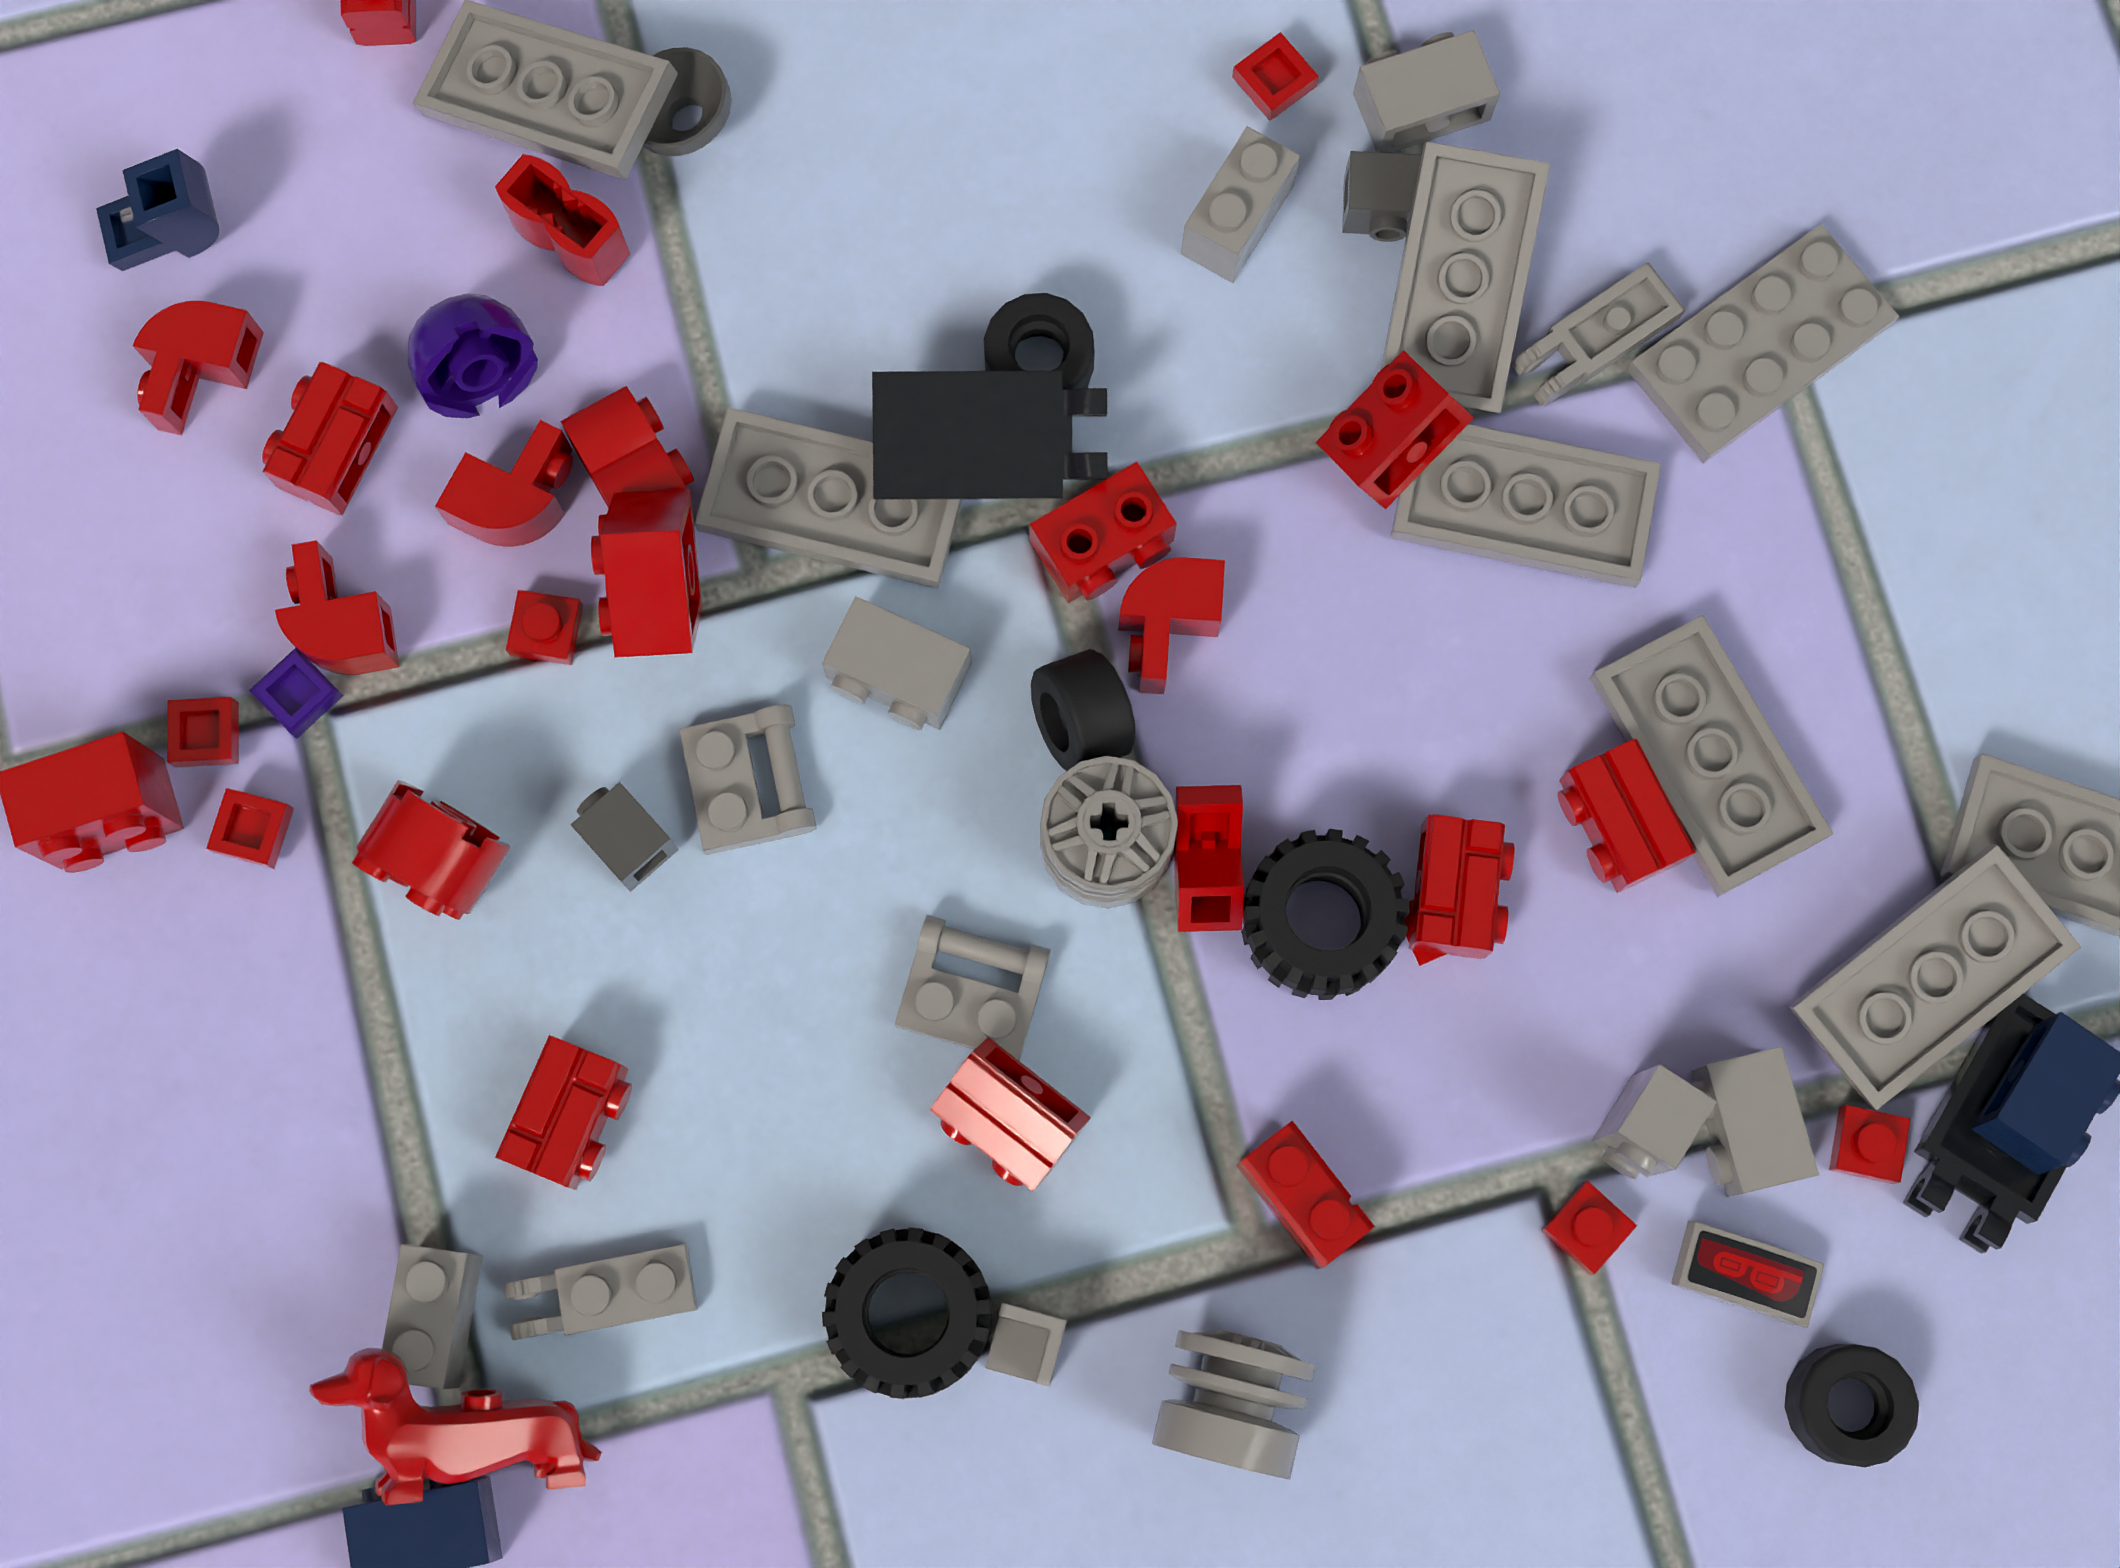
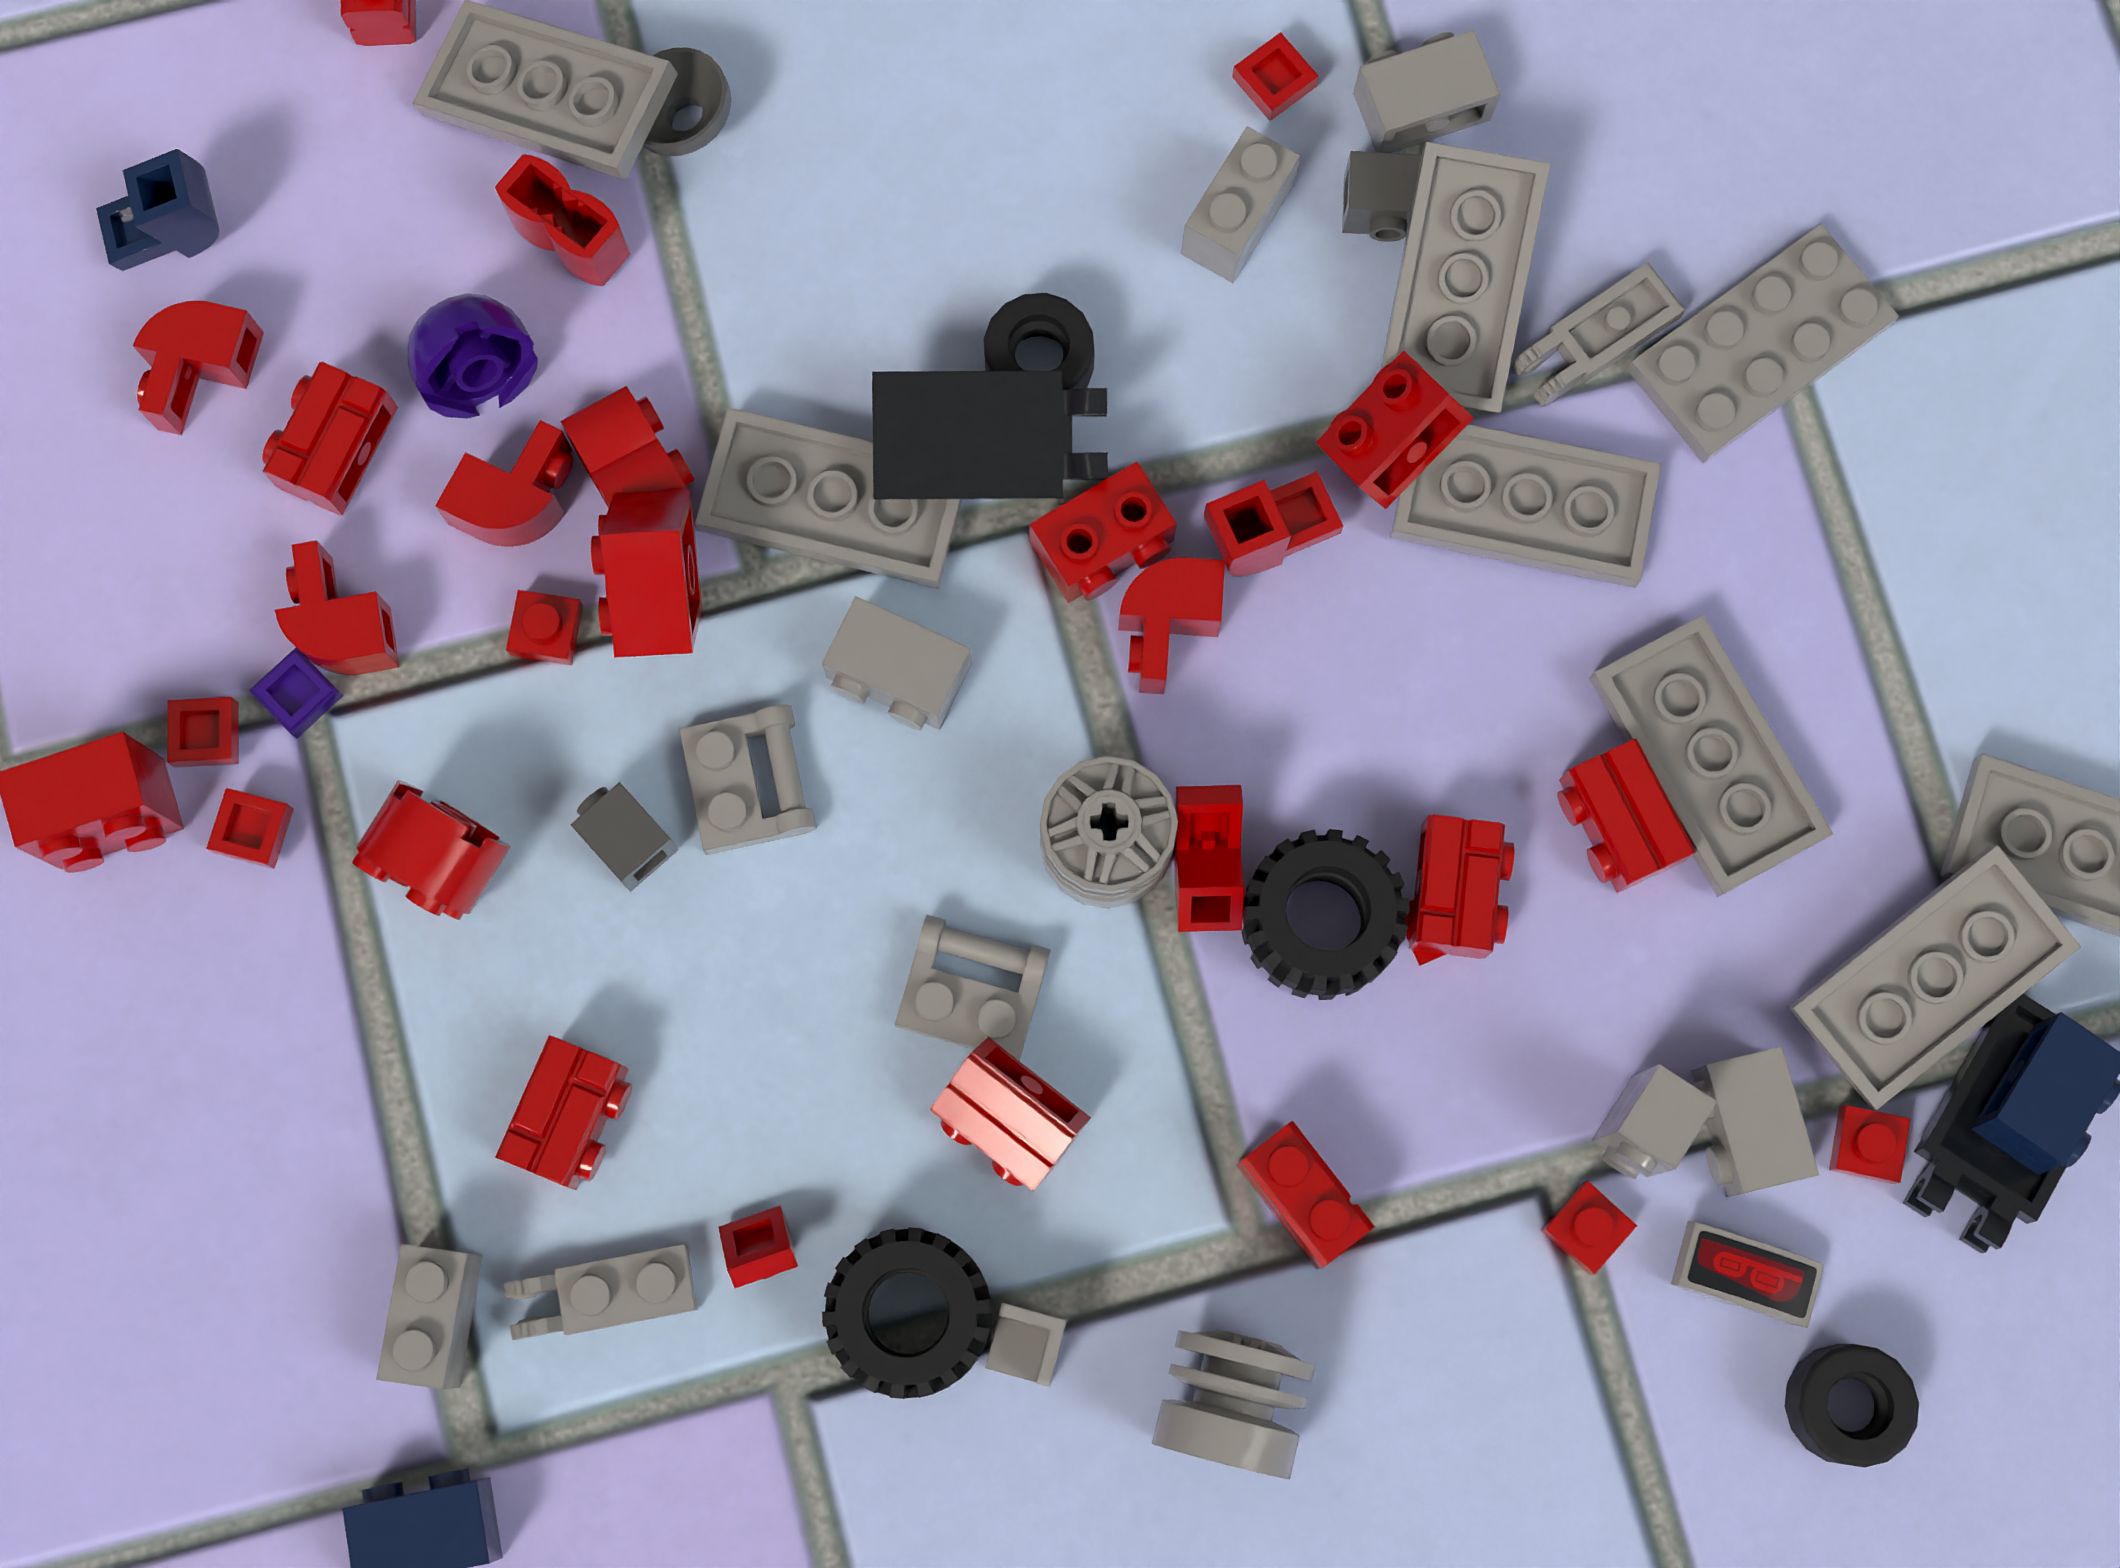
red animal [309,1348,602,1505] -> none
black tyre [1030,649,1136,771] -> none
none -> red plate [718,1205,798,1288]
none -> red brick [1204,471,1344,577]

